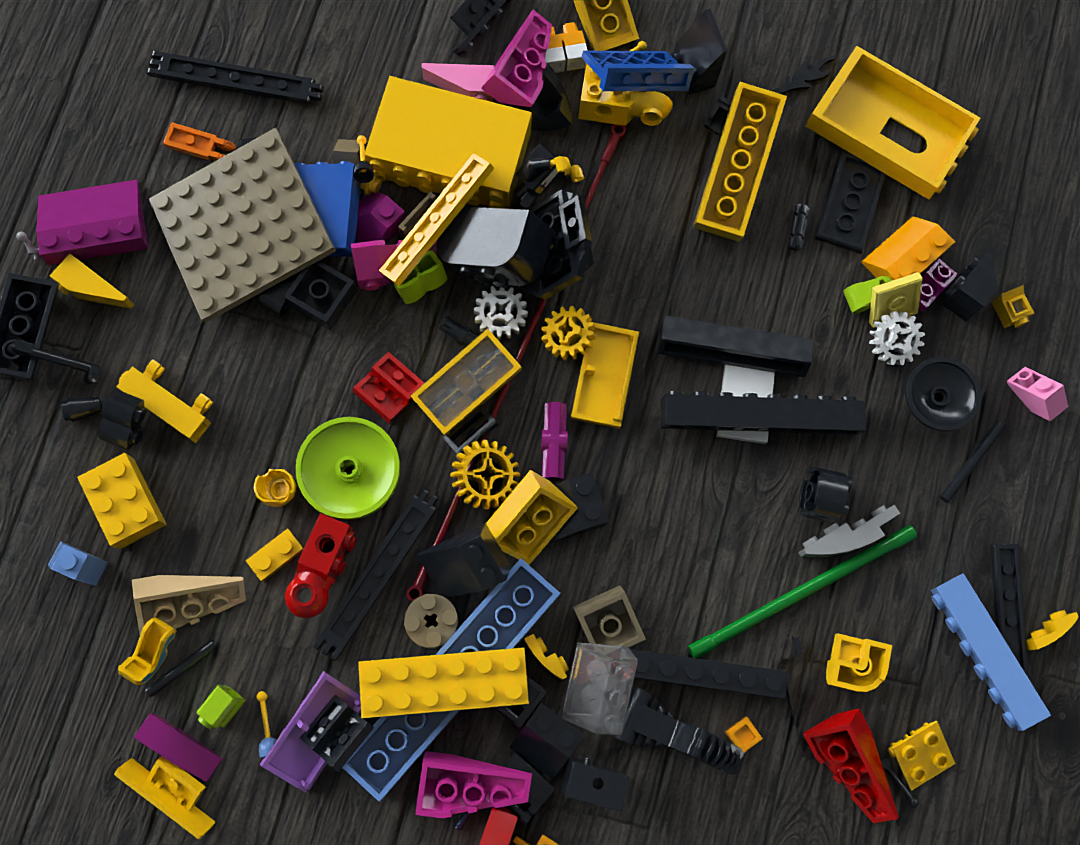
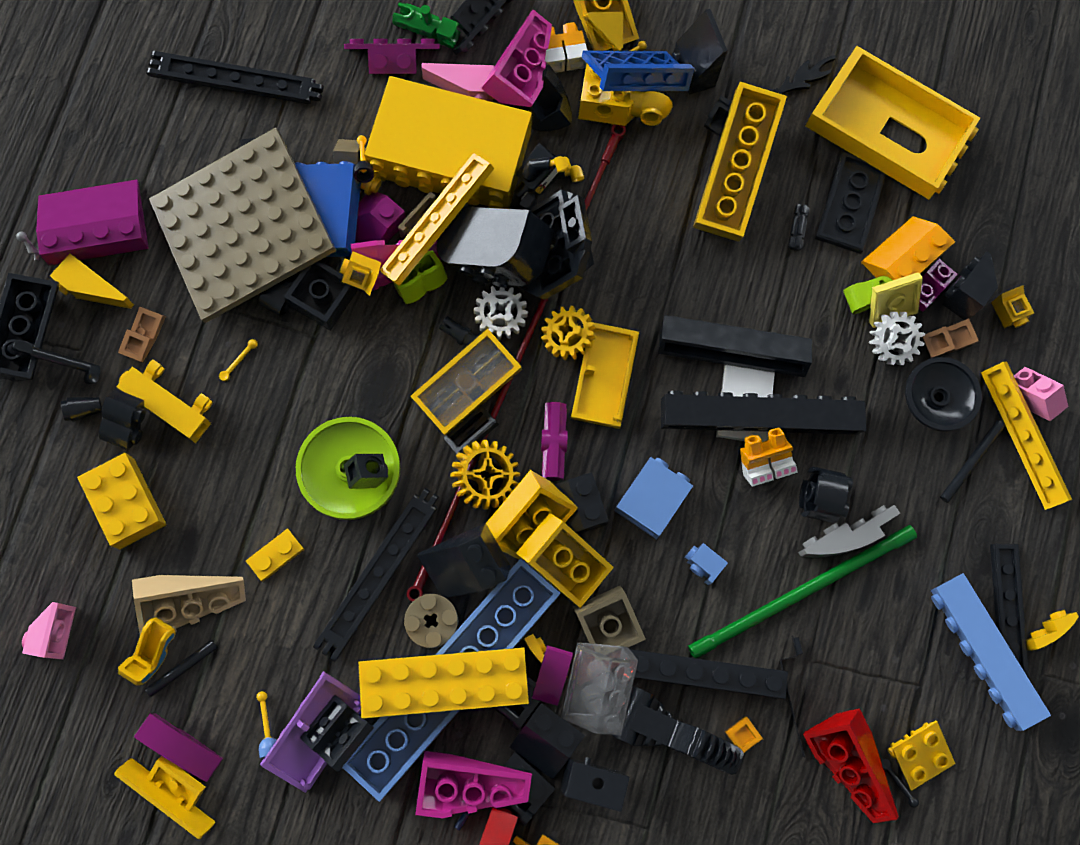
medium blue slope [48,541,108,586] -> none
orange hinge [163,122,236,161] -> none
lime brick [196,684,246,729] -> none
yellow hair [253,469,297,508] -> none
red brick [285,513,357,619] -> none
red slope [352,352,425,424] -> none
yellow brick [826,633,892,692] -> none
none -> bright pink slope [22,602,76,660]
none -> medium nougat slope [118,307,166,362]
none -> yellow hinge [219,339,258,382]
none -> yellow window [339,251,381,296]
none -> magenta bracket [344,38,440,74]
none -> black brick [344,454,388,489]
none -> green piece [392,2,461,49]
none -> yellow brick [516,513,614,608]
none -> magenta slope [532,645,573,706]
none -> yellow slope [582,12,623,51]
none -> medium blue brick [614,457,693,539]
none -> medium blue brick [685,543,728,585]
none -> light orange hips [740,428,798,487]
none -> medium nougat slope [922,319,979,358]
none -> yellow plate [981,361,1072,510]

